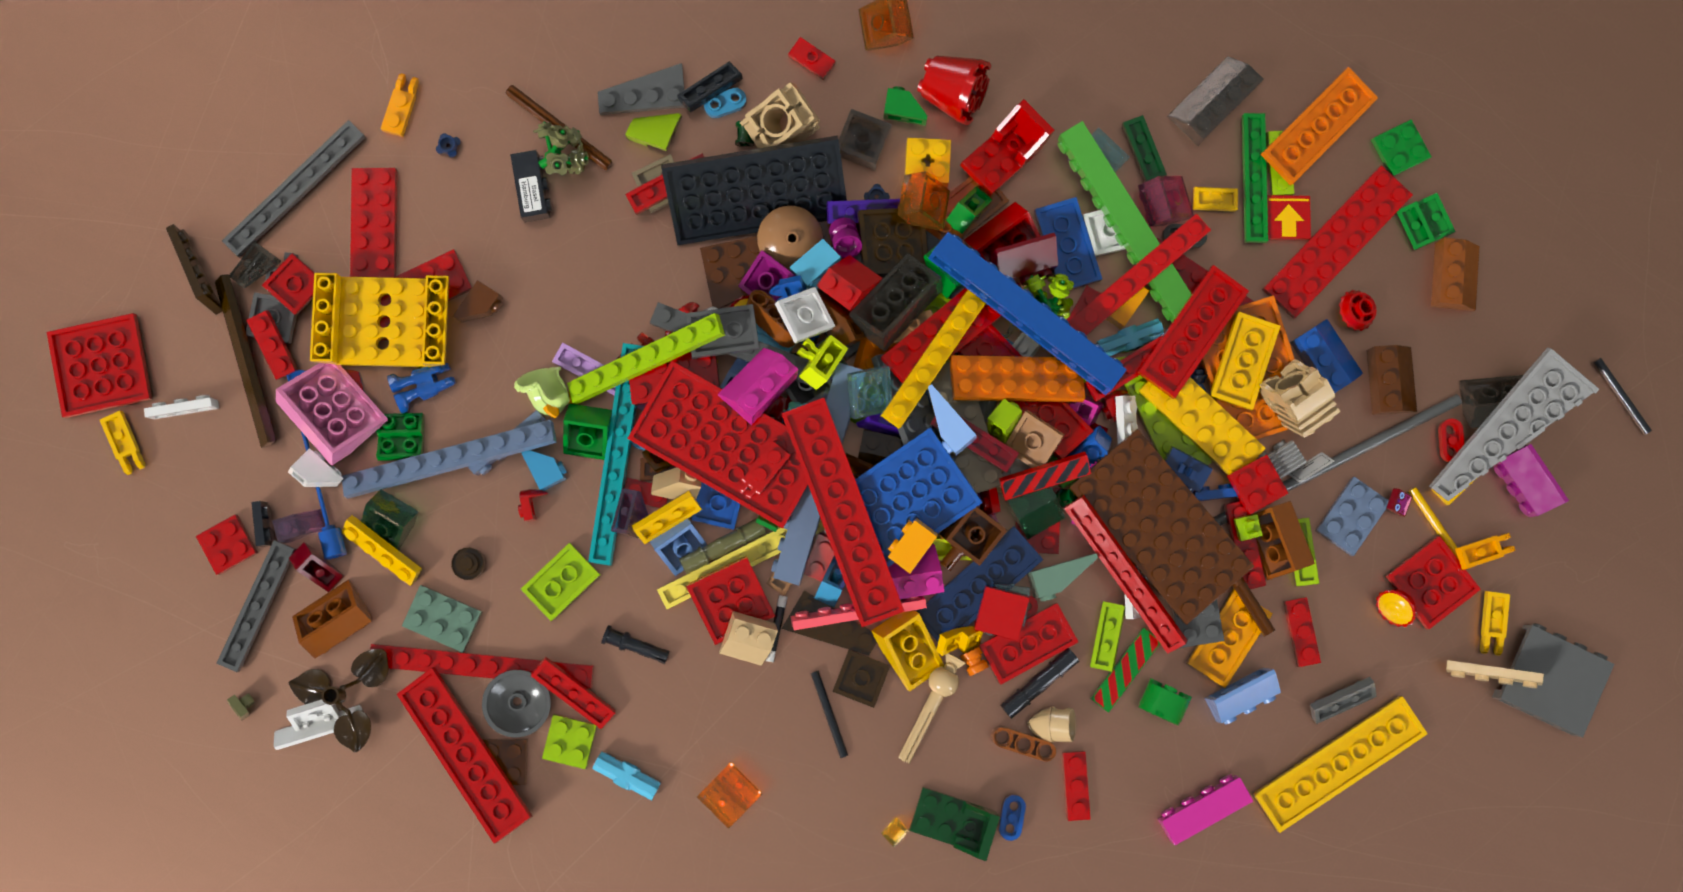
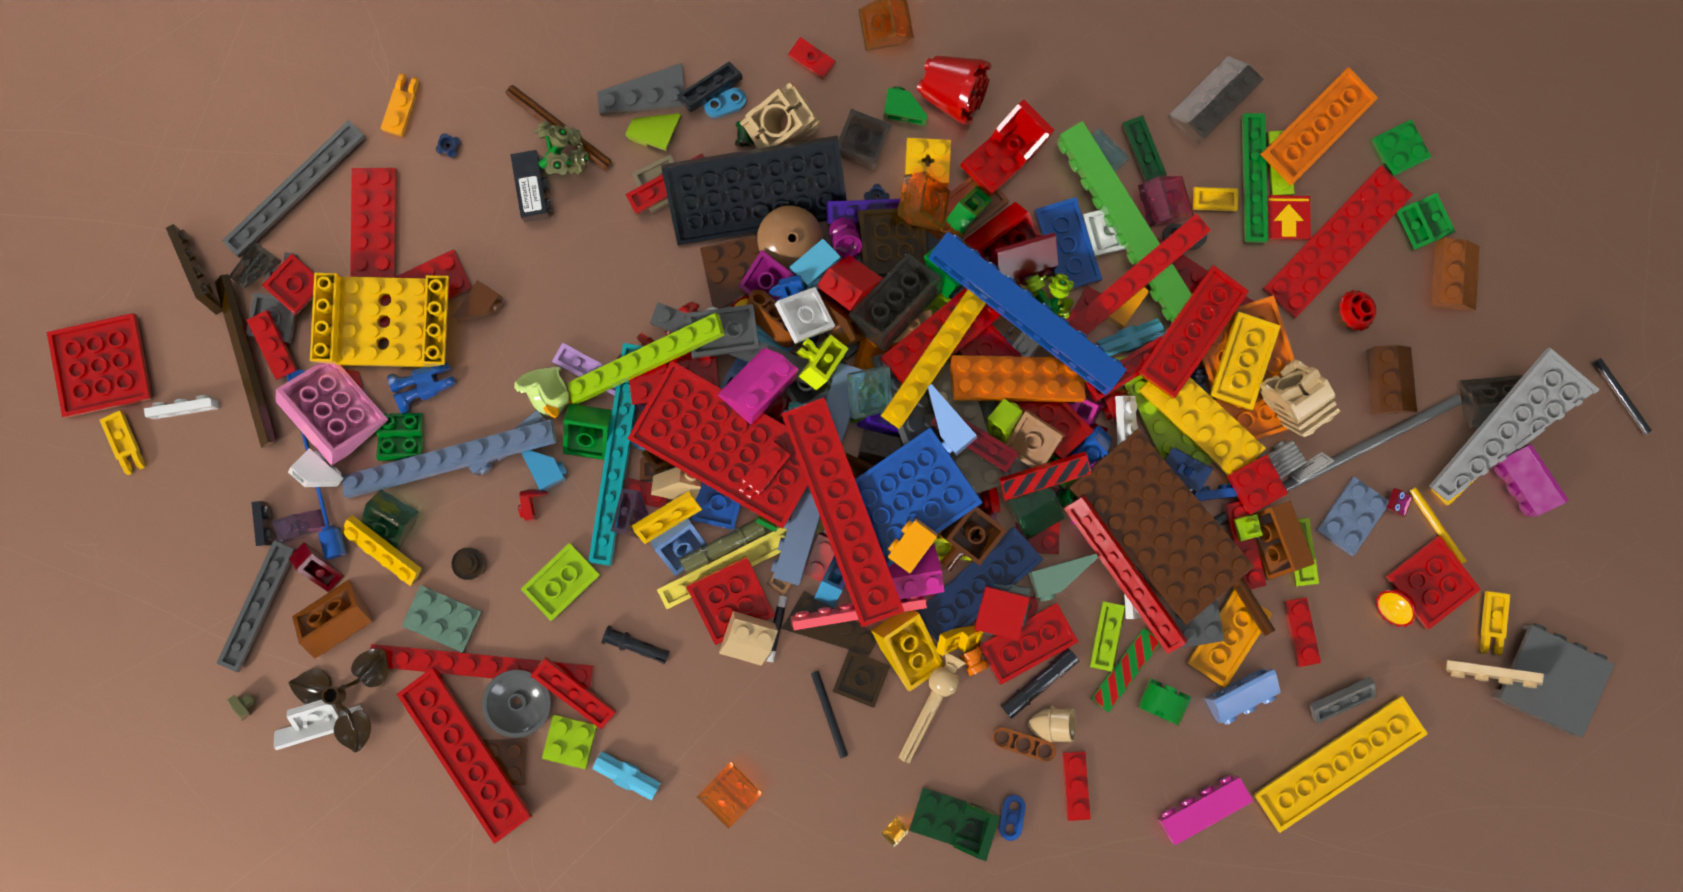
red plate [196,514,258,575] -> none
blue slope [1290,319,1364,393] -> none
red plate [1438,418,1464,463] -> none
light orange hinge [1455,533,1516,570] -> none

